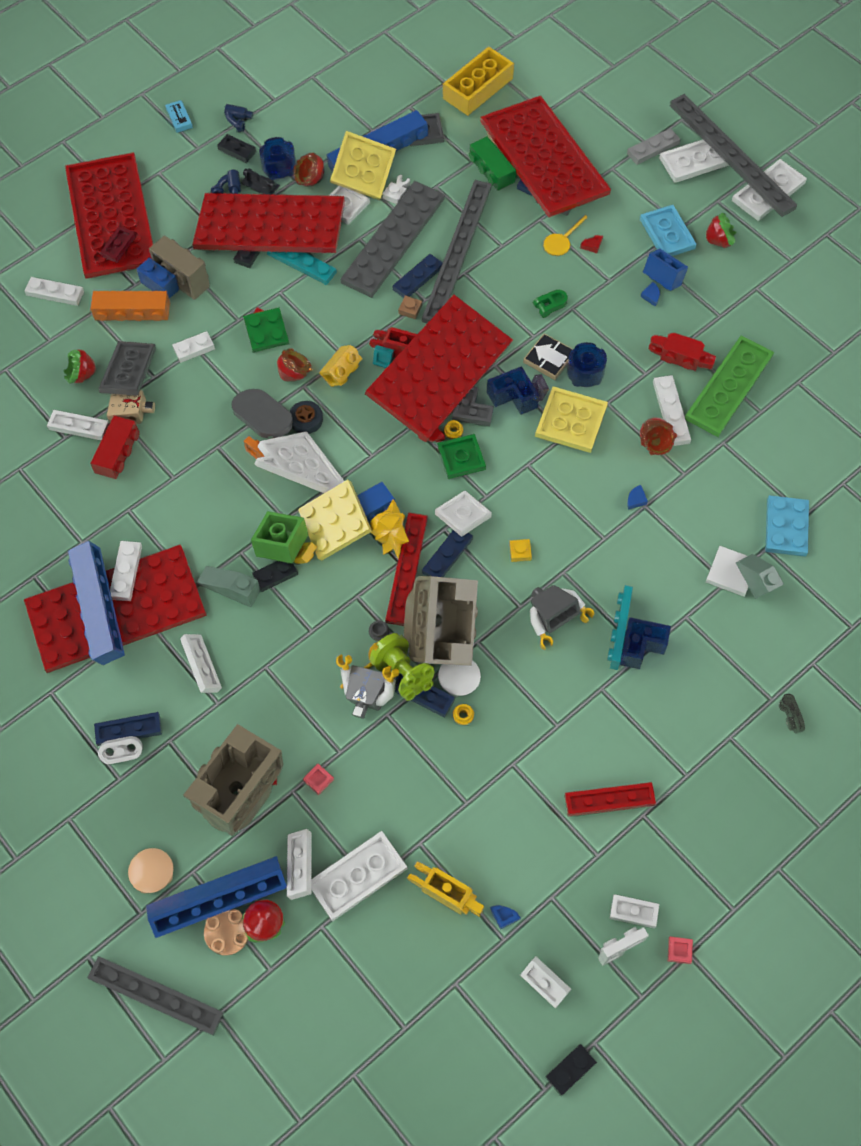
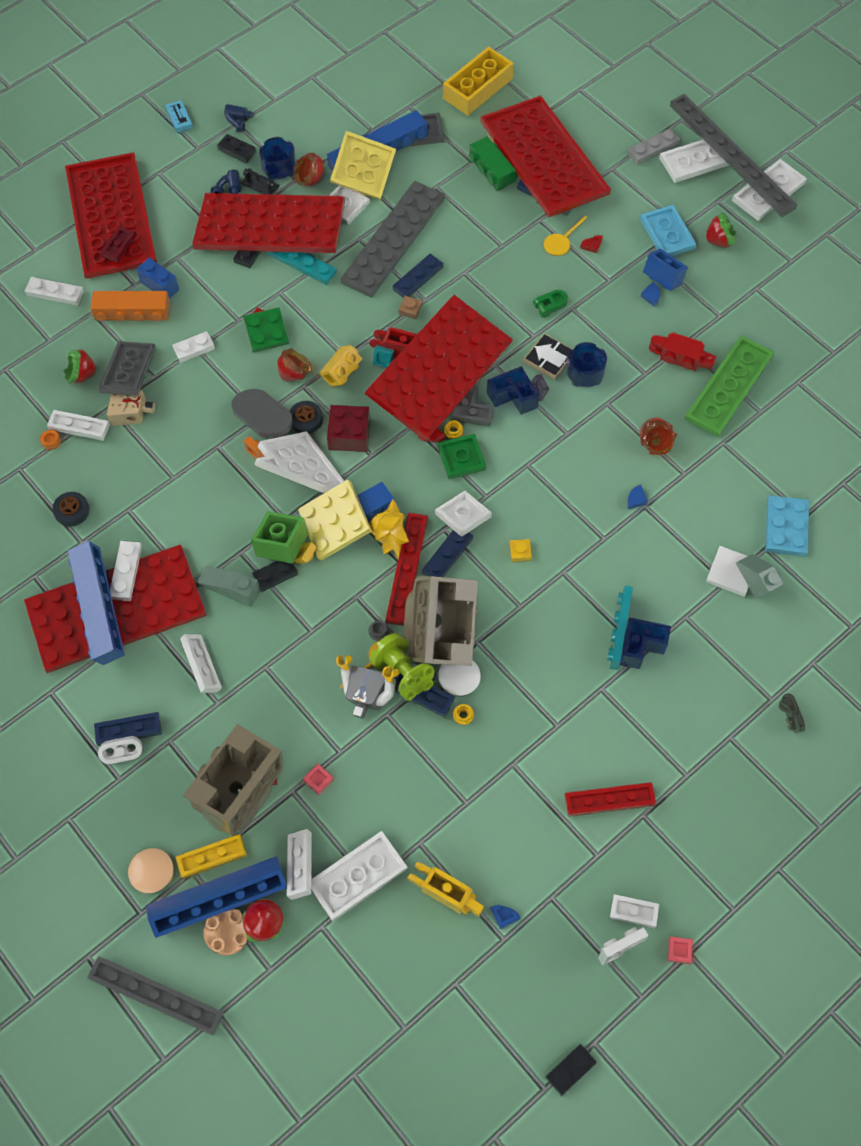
red brick [90,415,140,479] -> none
dark tan brick [149,235,210,300] -> none
white plate [382,175,410,204] -> none
dark grey plate [422,180,491,323] -> none
white plate [520,957,571,1008] -> none
dark grey torso [530,585,594,650] -> none
light yellow plate [535,387,608,453] -> none
white plate [653,375,691,446] -> none
none -> orange tile [40,430,61,450]
none -> black wheel [52,492,89,527]
none -> yellow tile [175,834,247,879]
none -> dark red brick [327,405,370,452]

